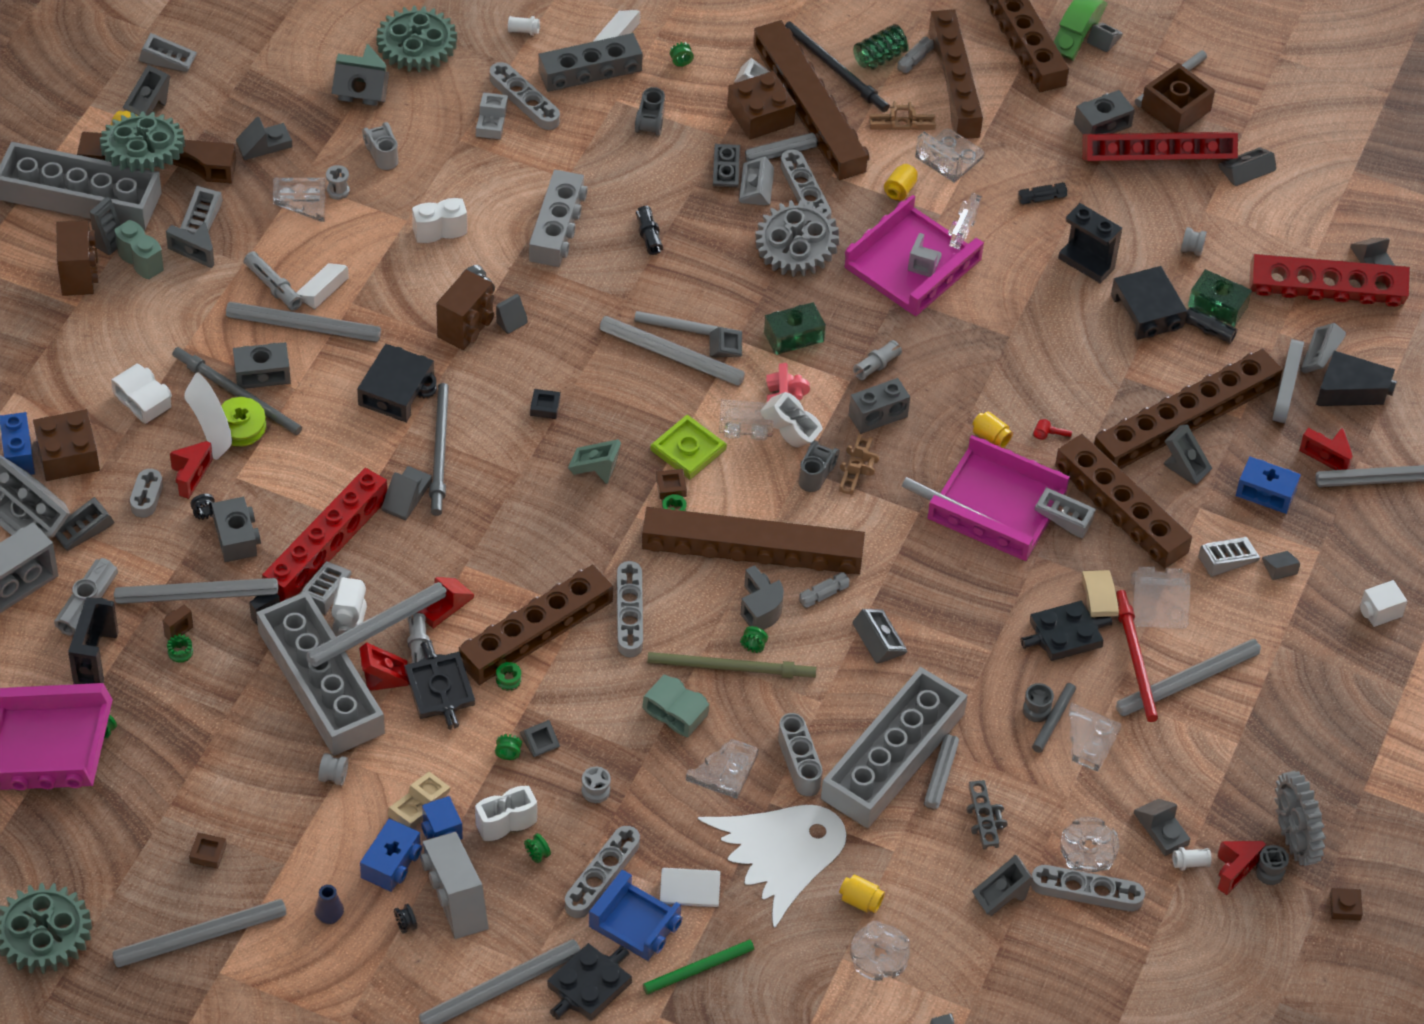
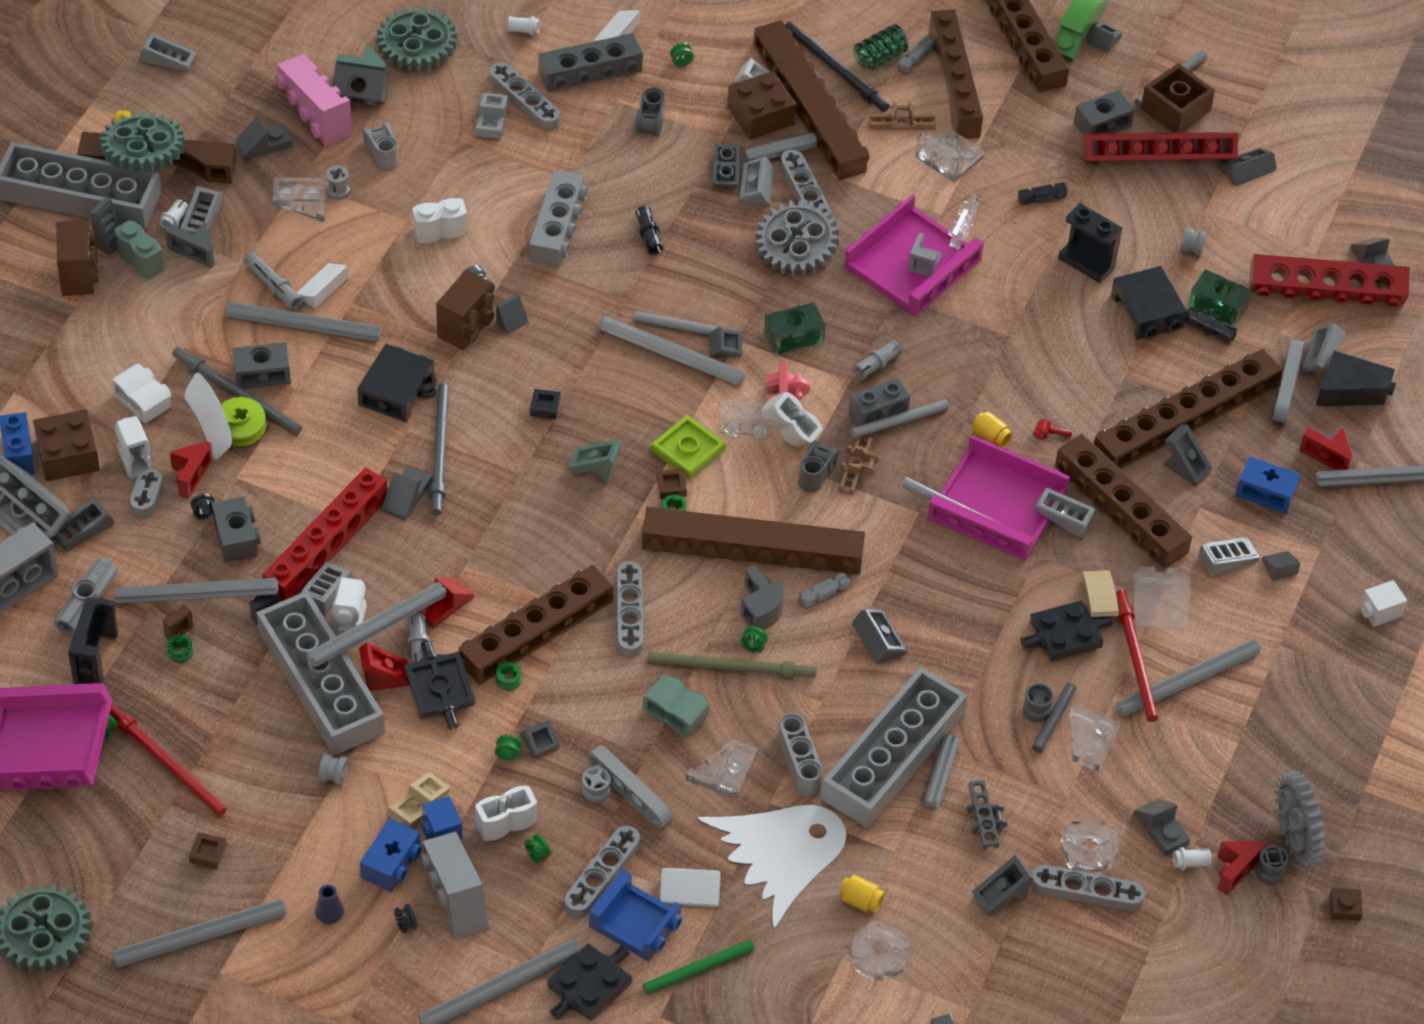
dark grey slope [122,65,170,116] -> none
yellow brick [884,164,918,201] -> none
none -> red bar [110,703,227,817]
none -> white brick [114,416,153,479]
none -> white pin [160,199,189,230]
none -> bright pink wedge [275,54,352,146]
none -> light grey beam [587,745,673,829]
none -> light grey bar [850,400,949,438]

